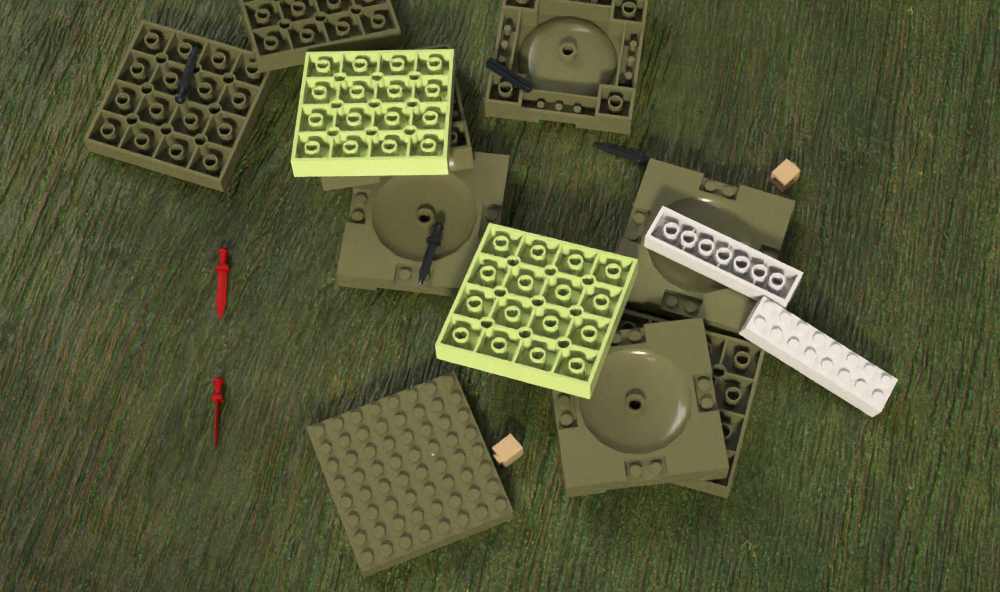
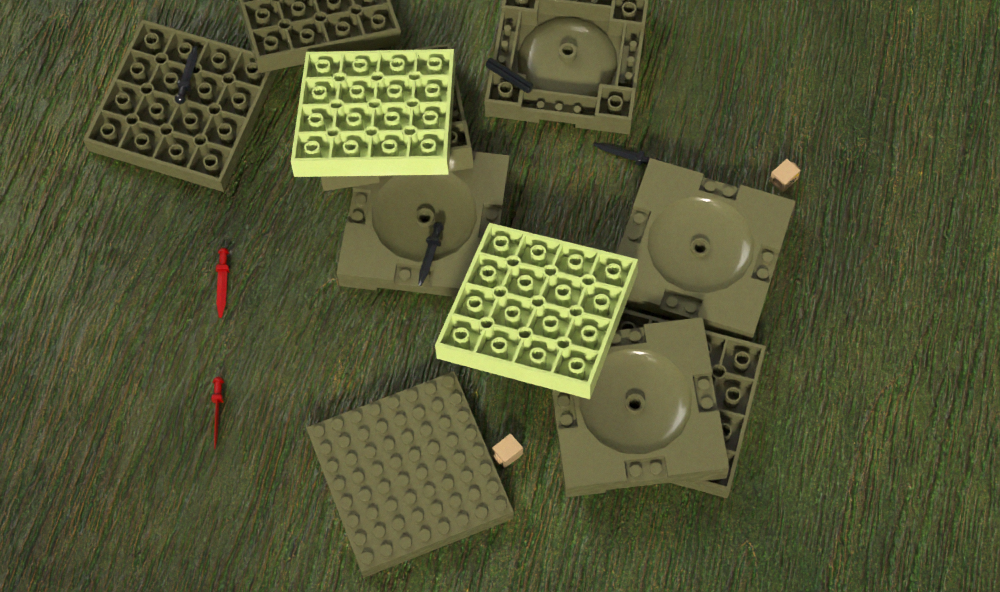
white brick [644,206,803,309] -> none
white brick [739,296,898,417] -> none

